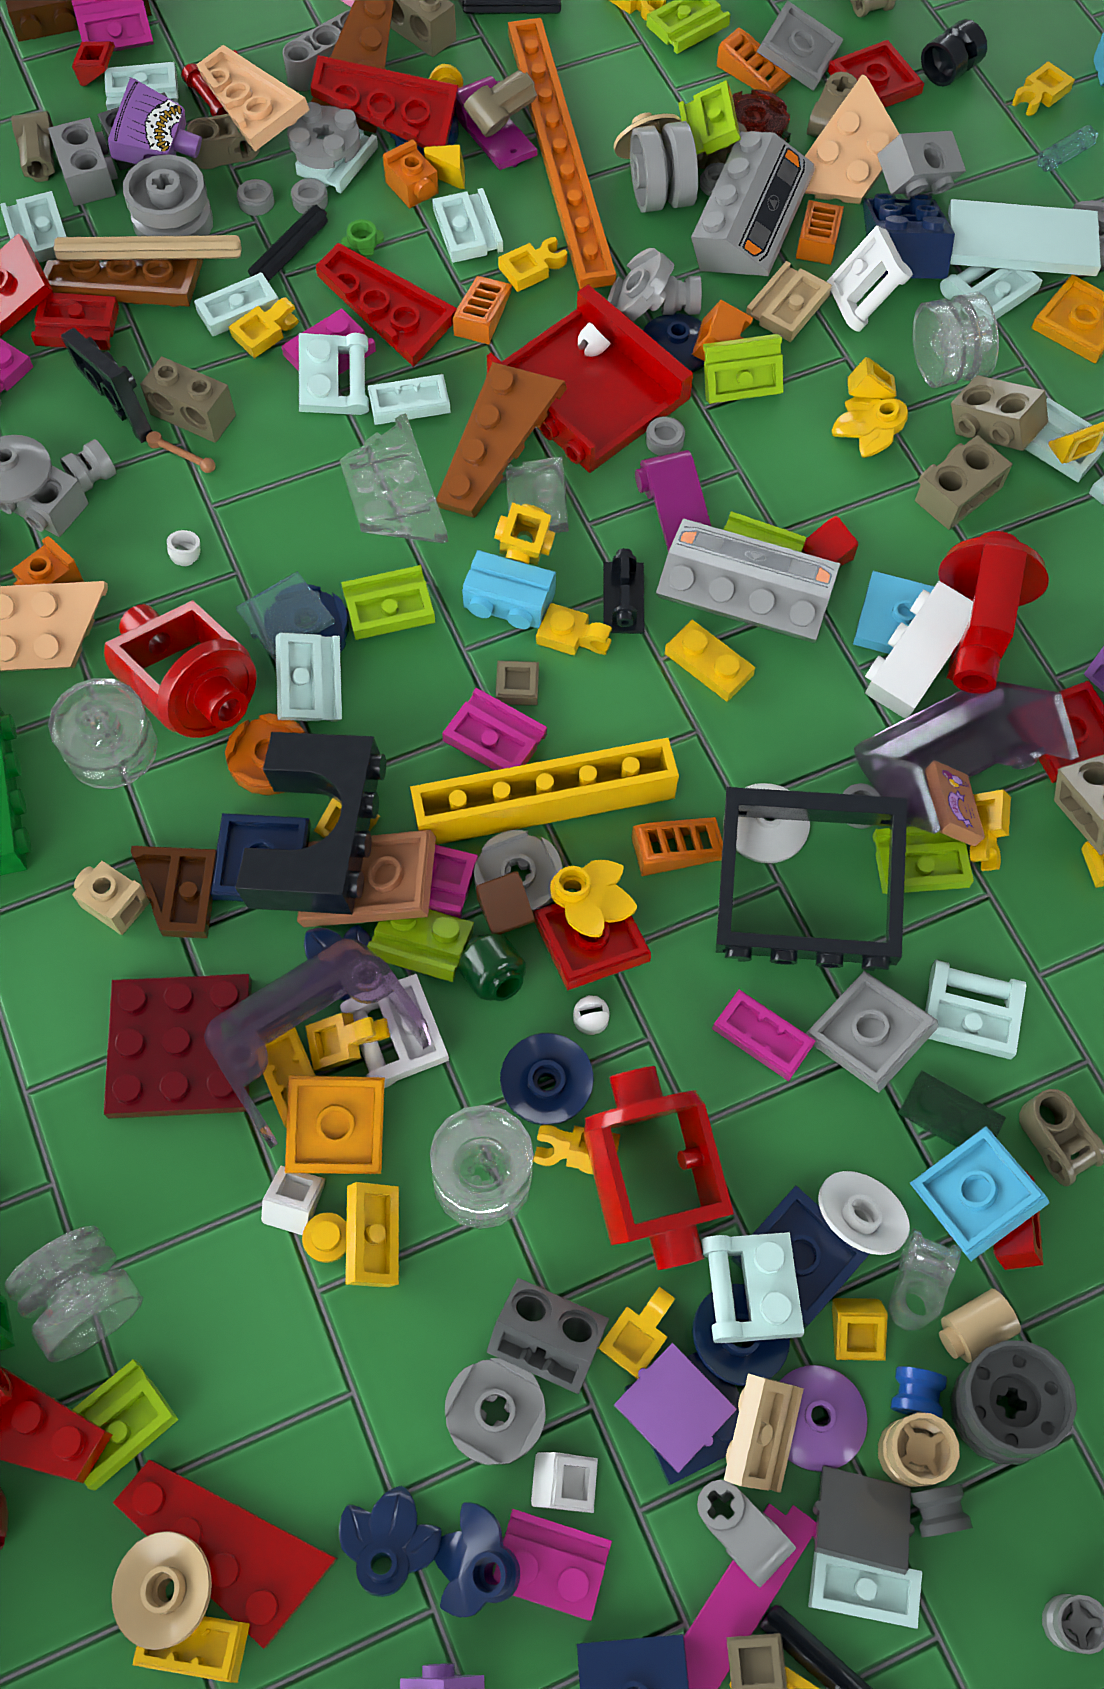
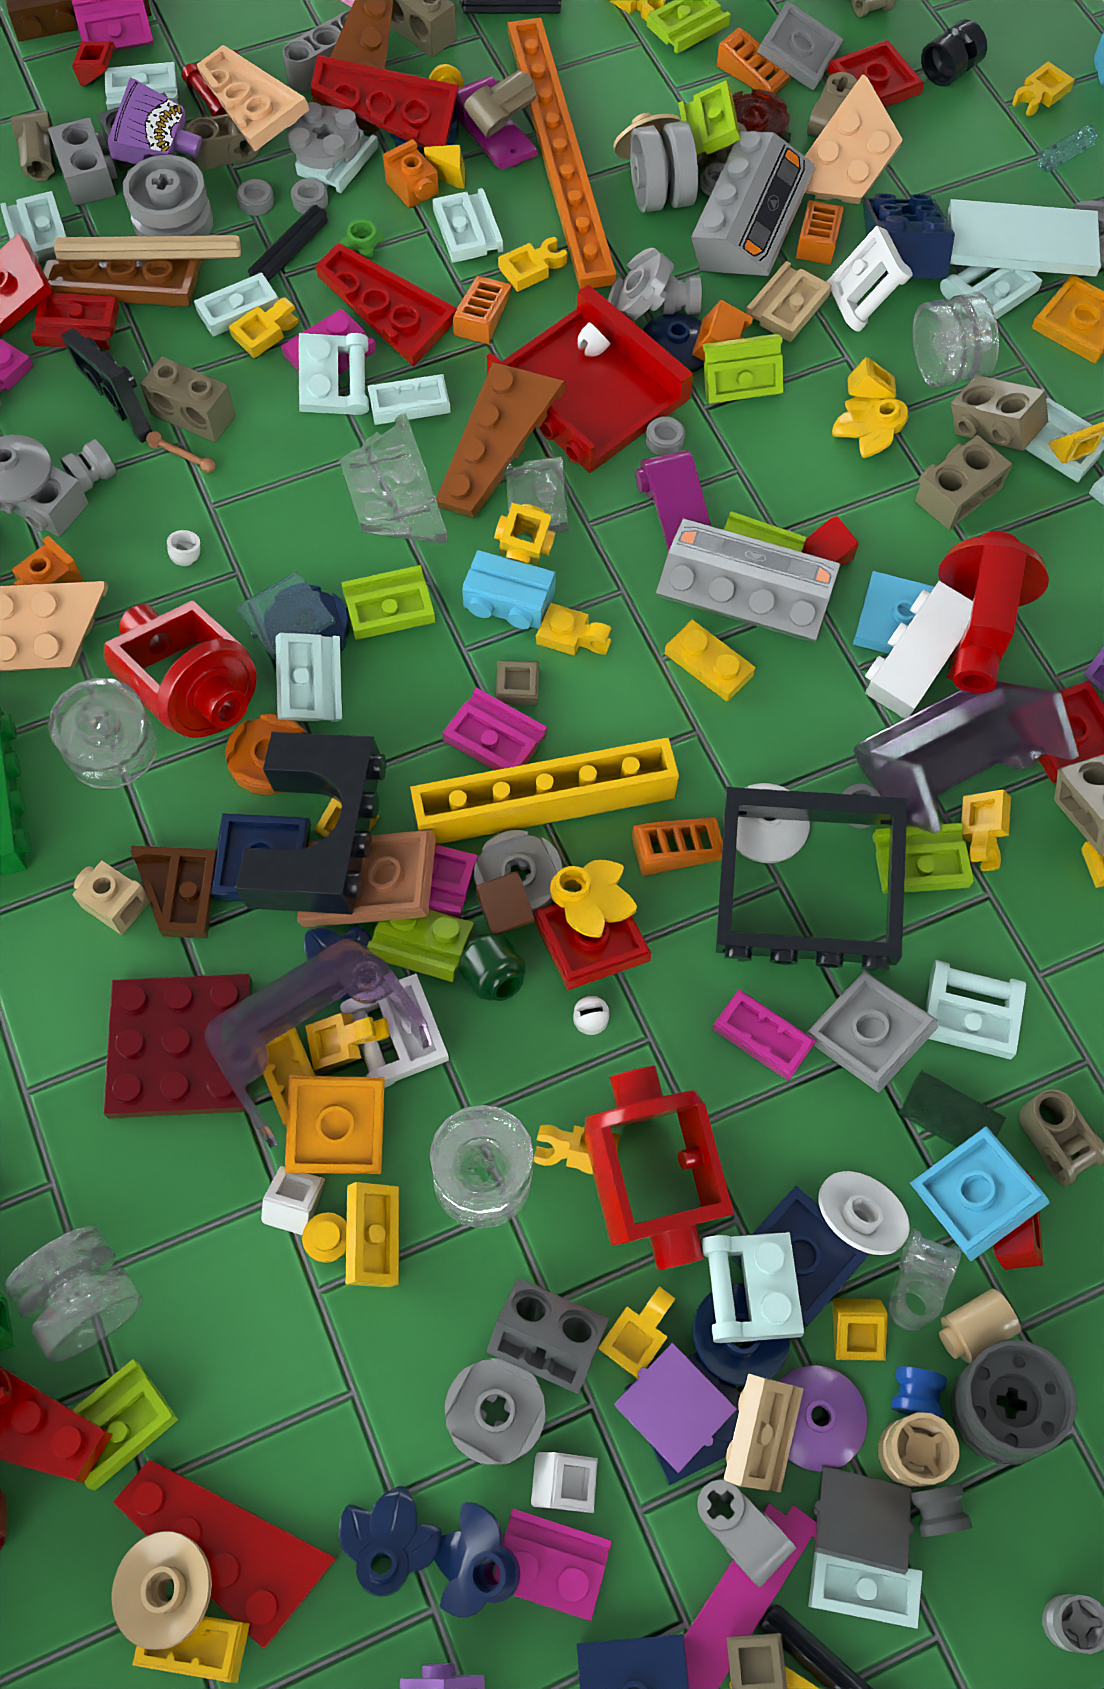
dark blue dish [500,1033,594,1125] -> none
black hinge [603,548,645,634] -> none
light grey brick [877,131,966,196] -> none
nougat tile [925,760,985,846] -> none

